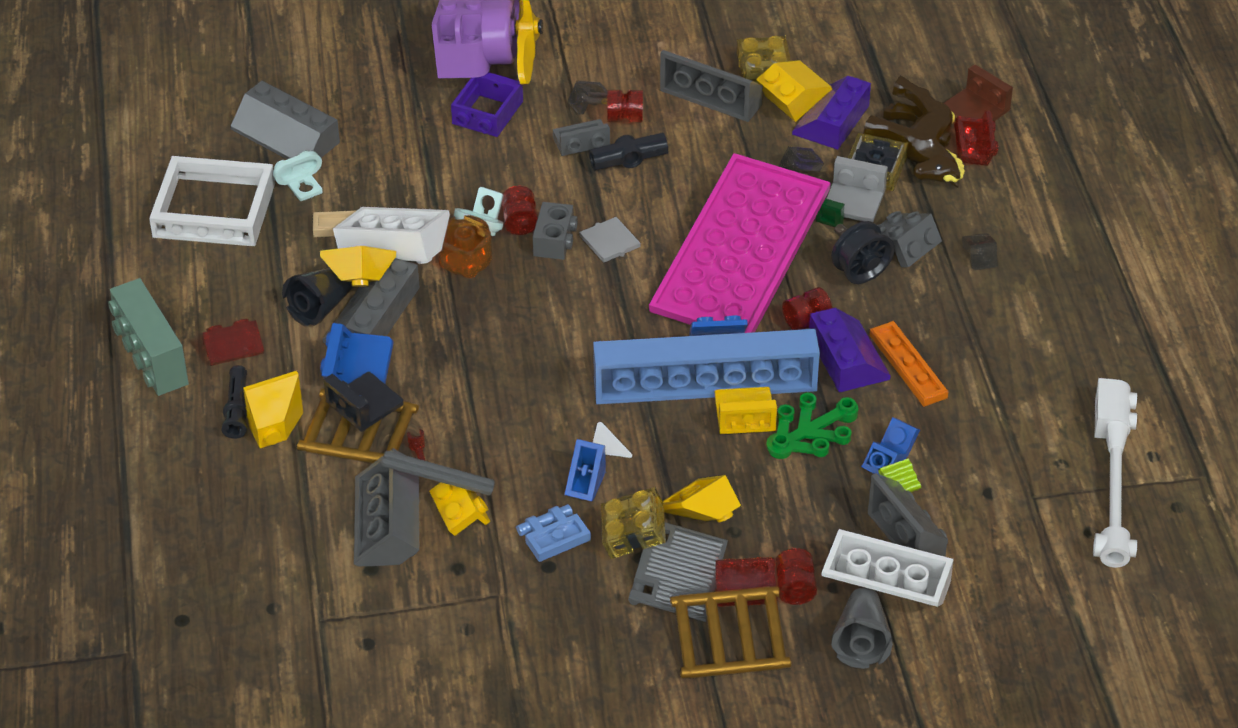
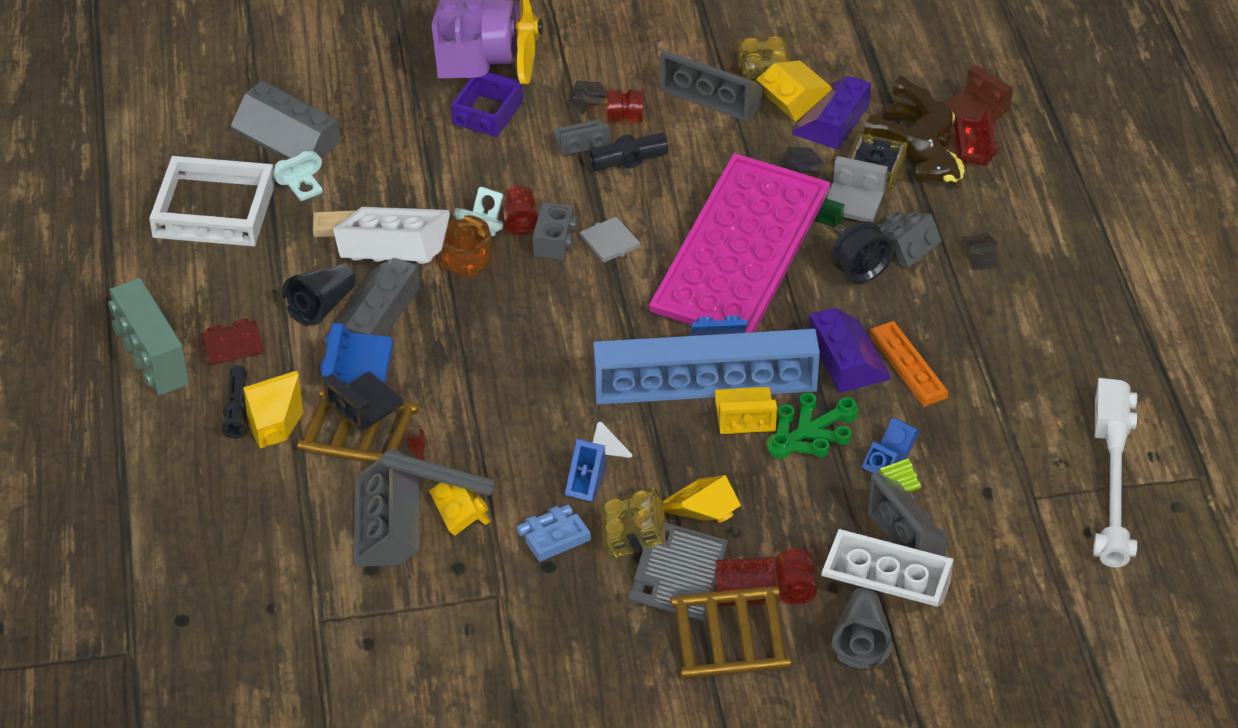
yellow slope [320,246,396,287] -> none
clear red wheel [782,287,832,330] -> none

